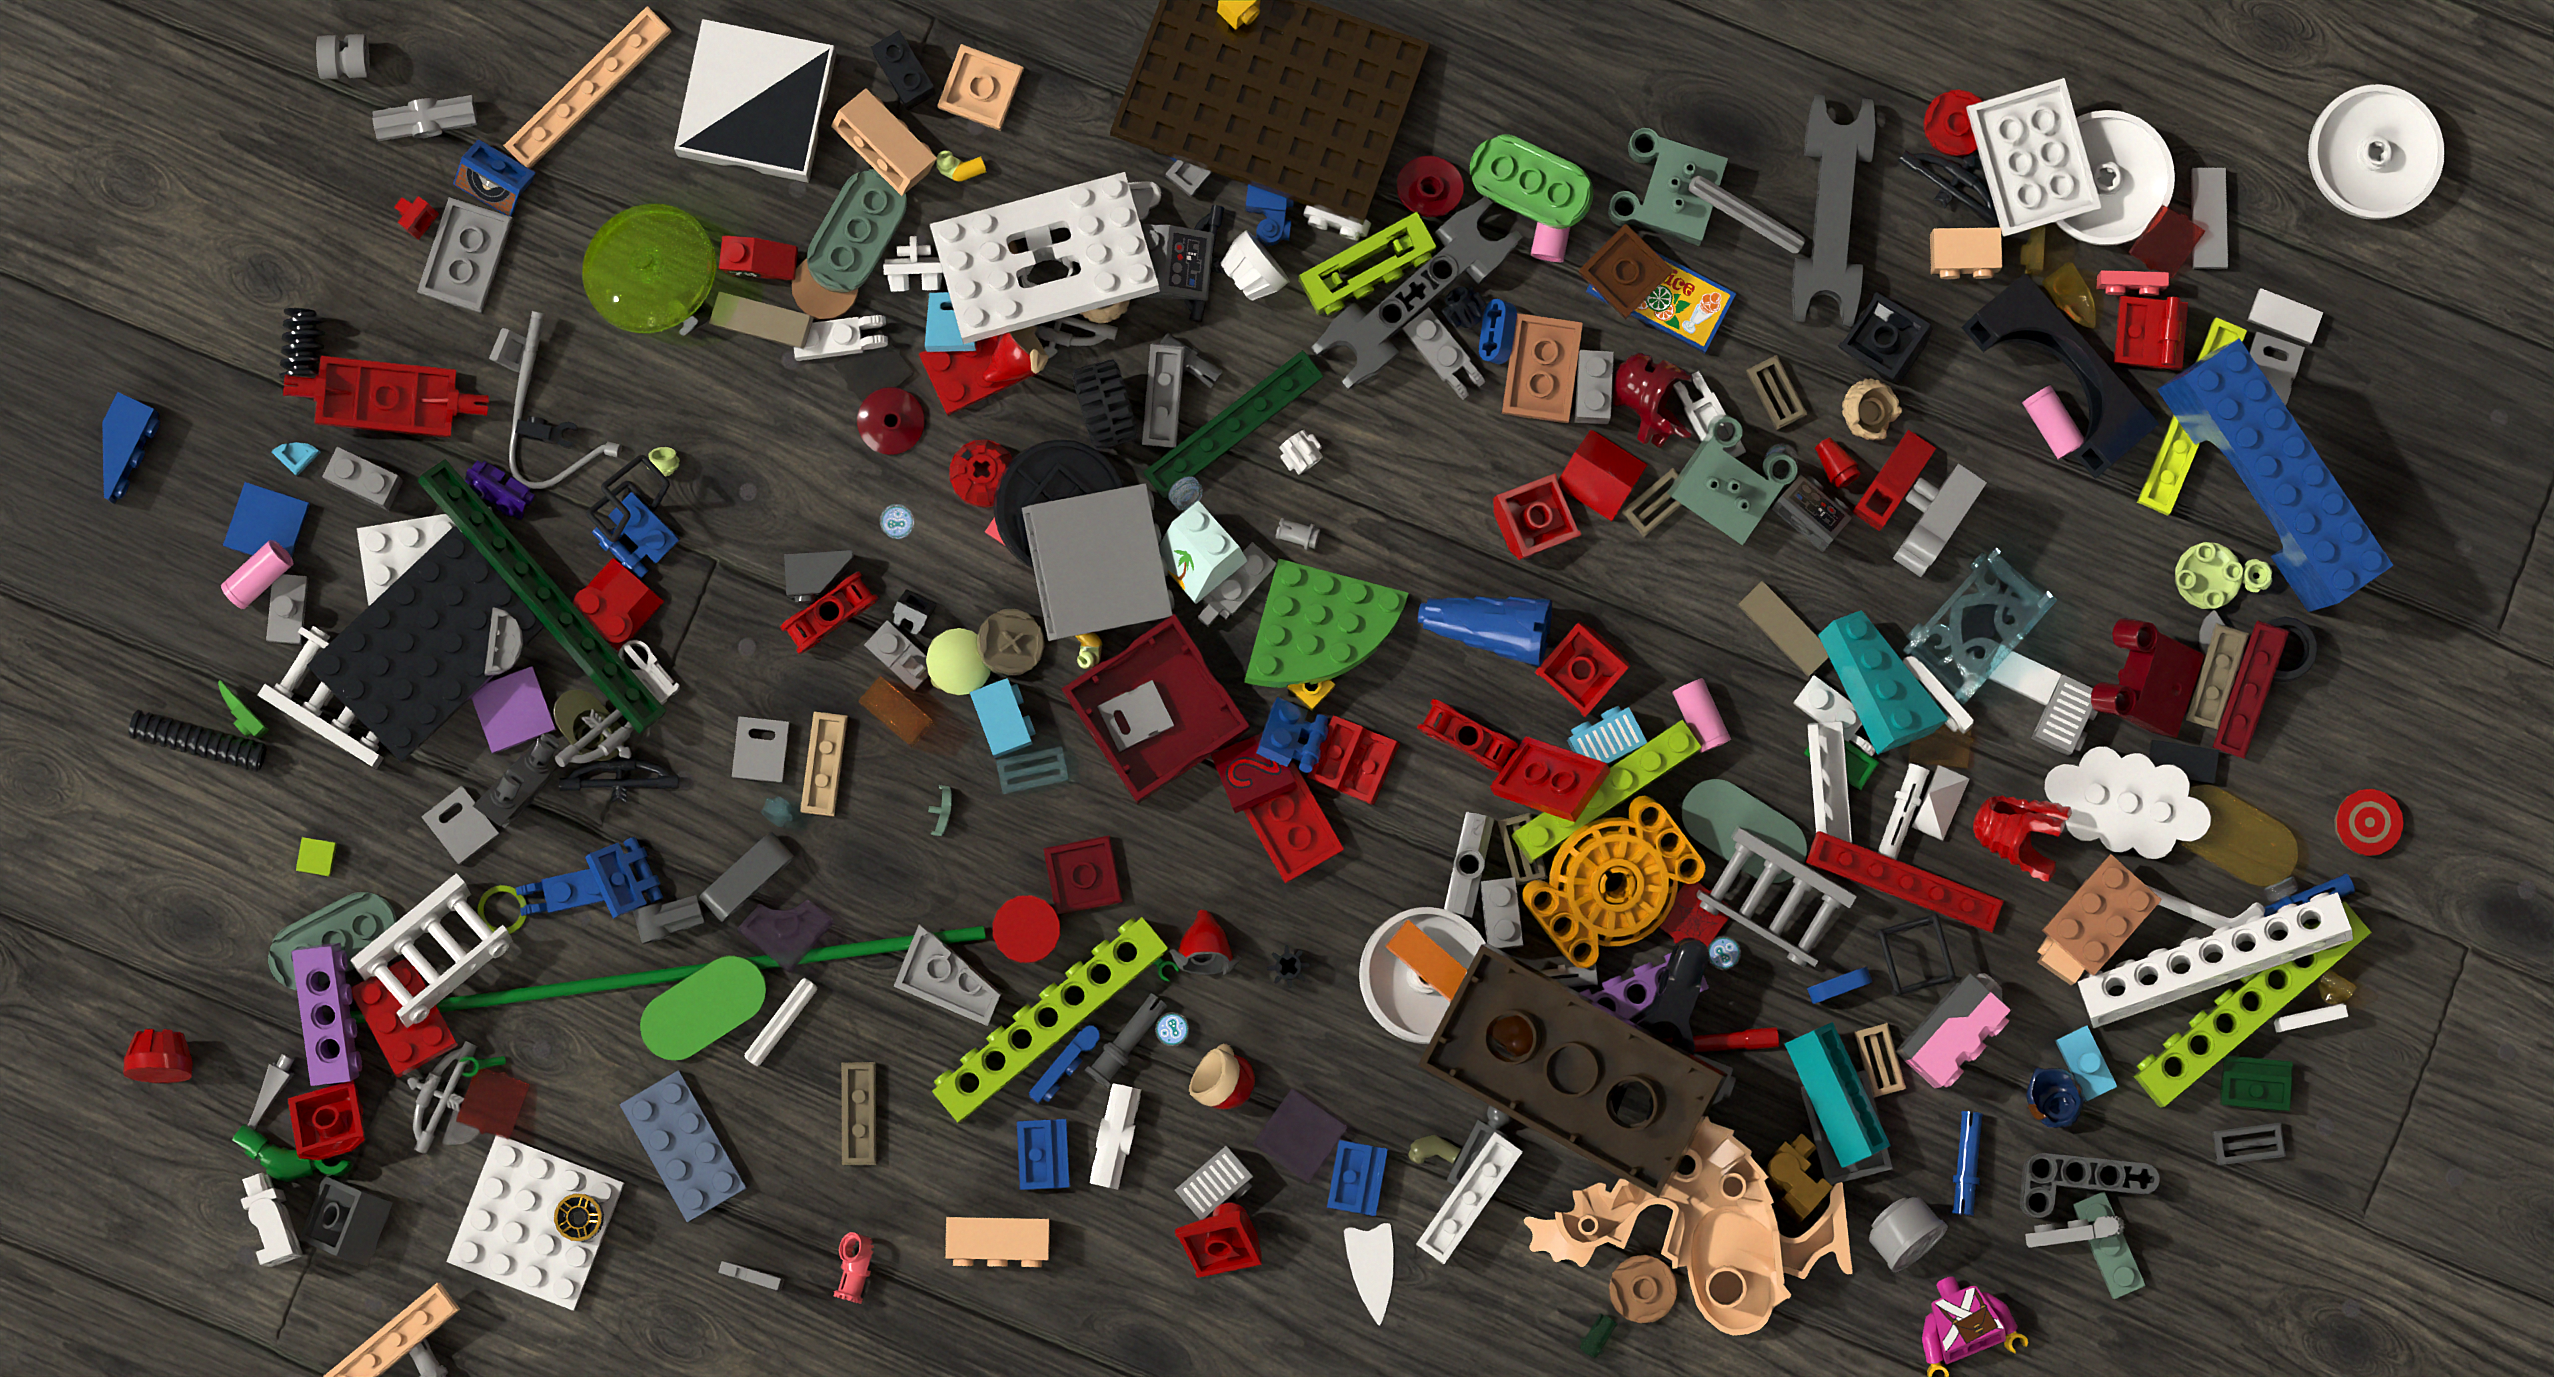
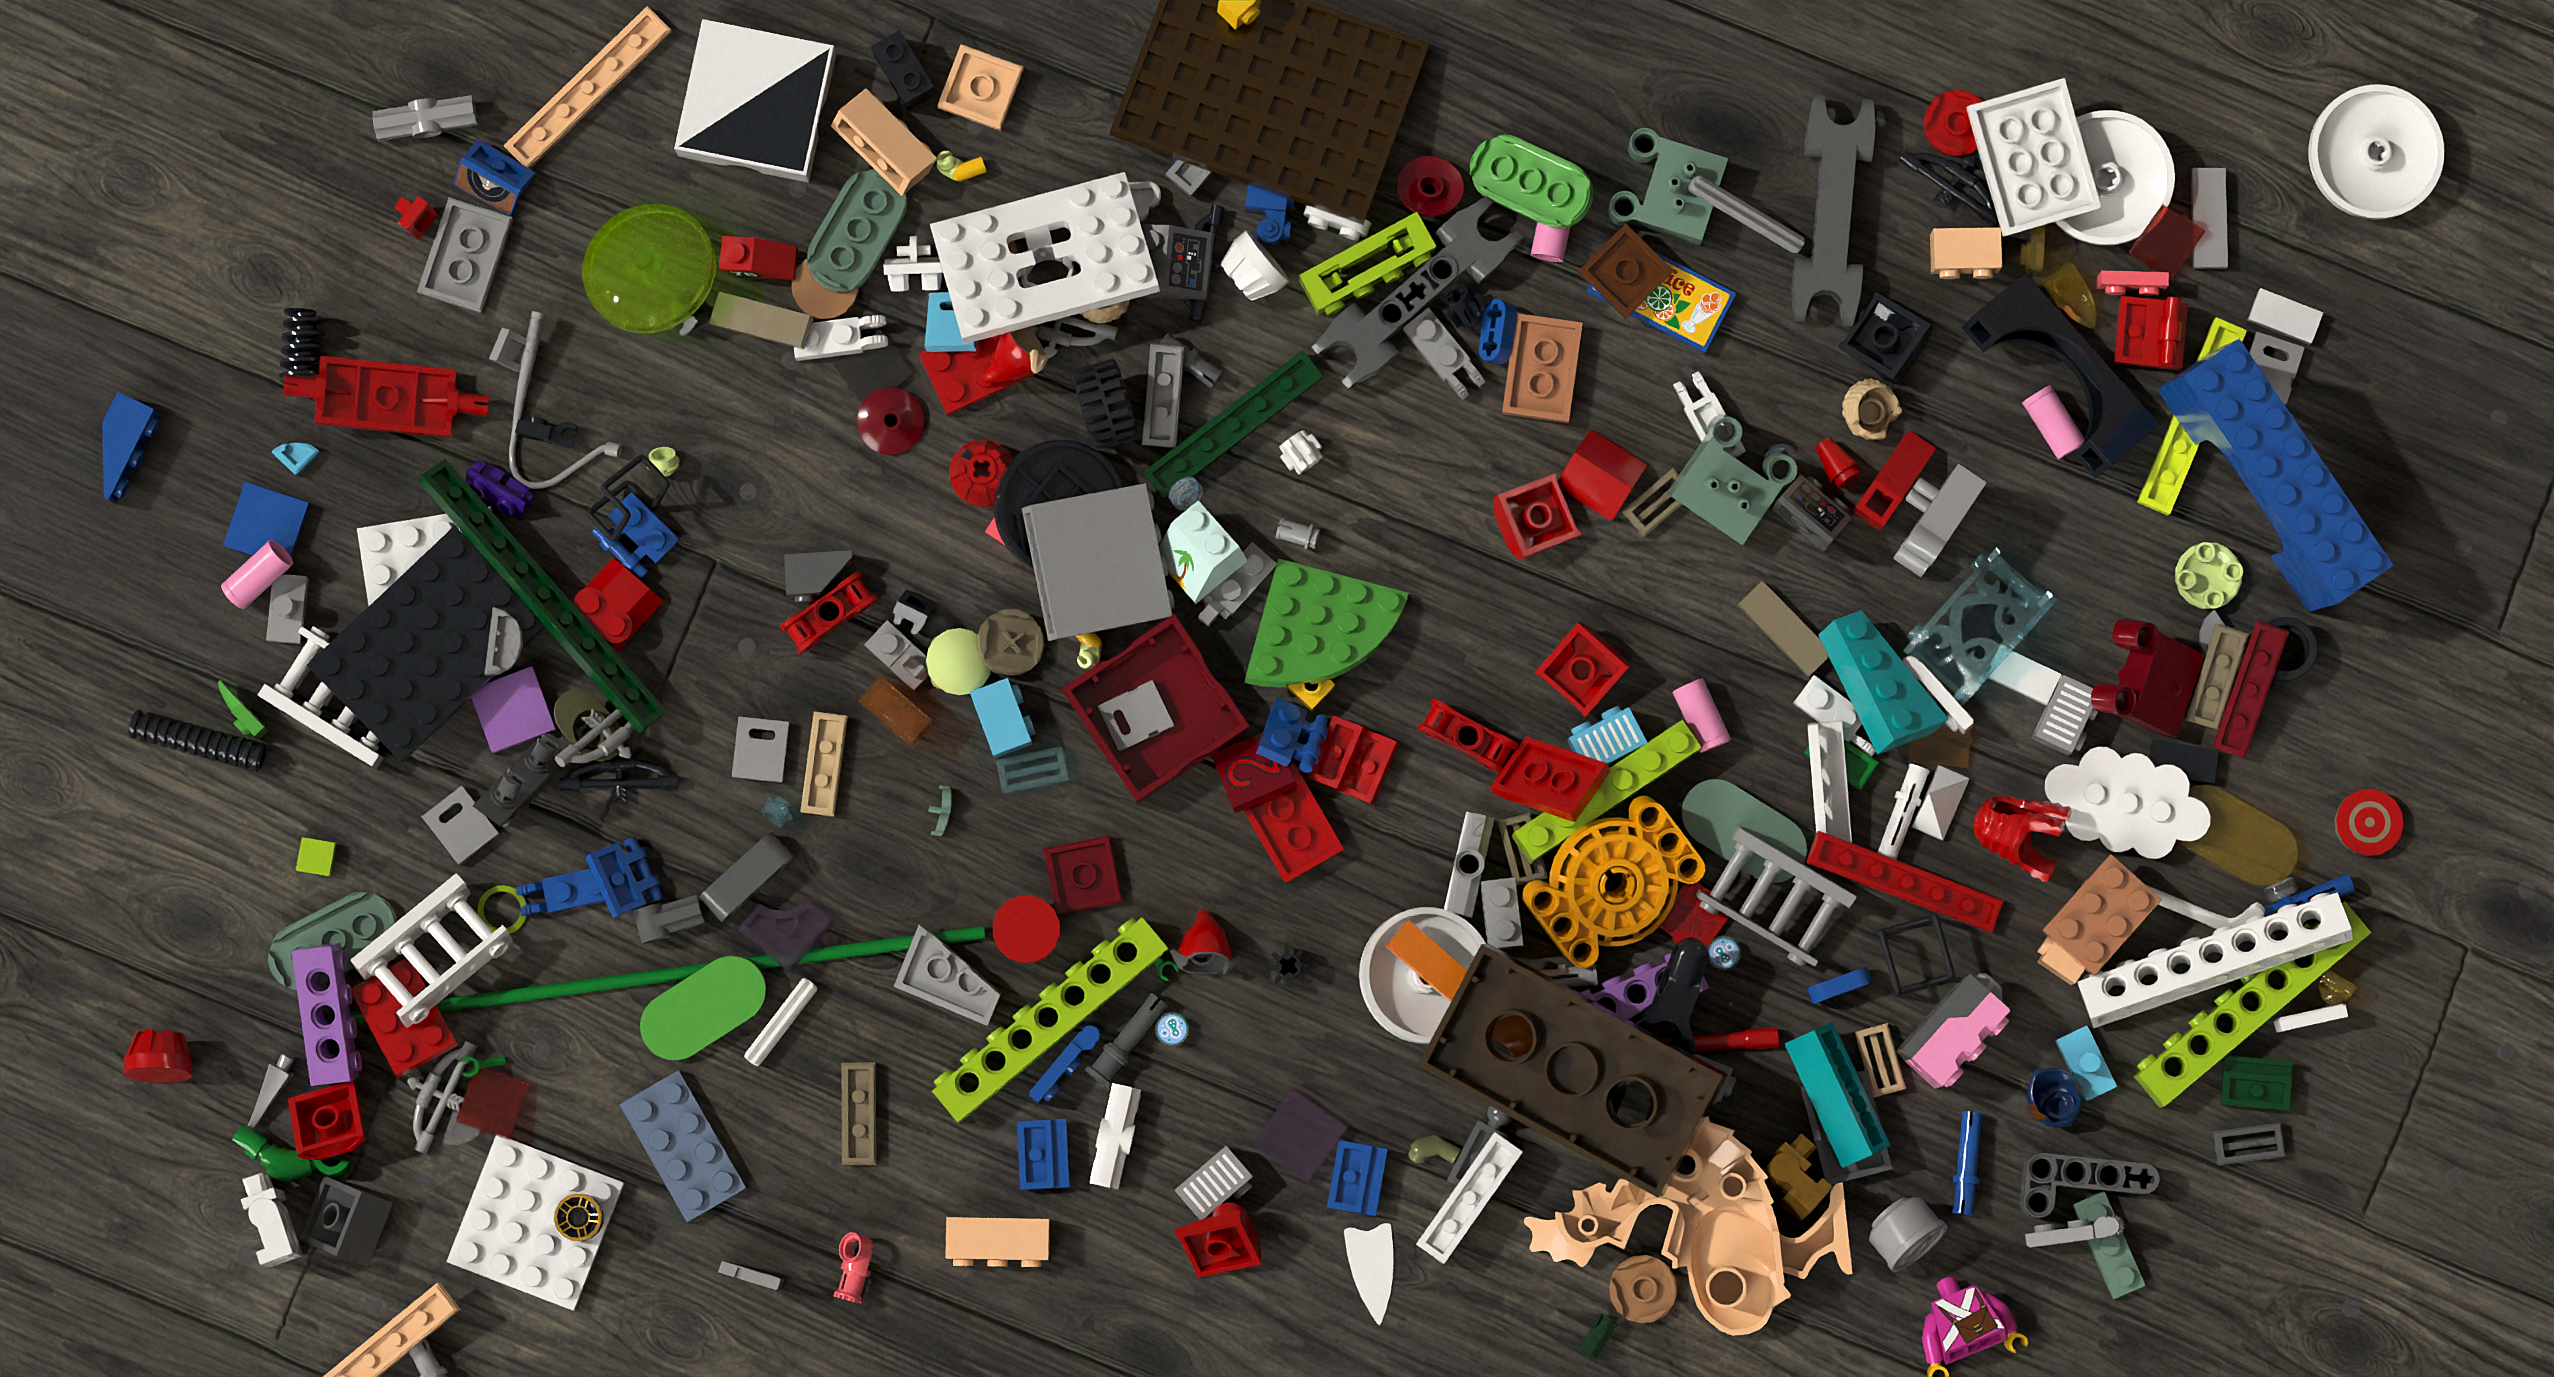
light grey wheel [316,34,370,80] -> none
light grey brick [322,447,403,511] -> none
white piece [618,640,680,705] -> none
clear tile [880,504,914,539] -> none
tan piece [1189,1044,1255,1110] -> none
blue cone [1418,596,1552,667] -> none
light grey brick [1574,350,1613,424] -> none
dark red piece [1612,353,1692,448] -> none
dark tan tile [1746,355,1807,431] -> none
yellowish green plate [2242,559,2272,592] -> none

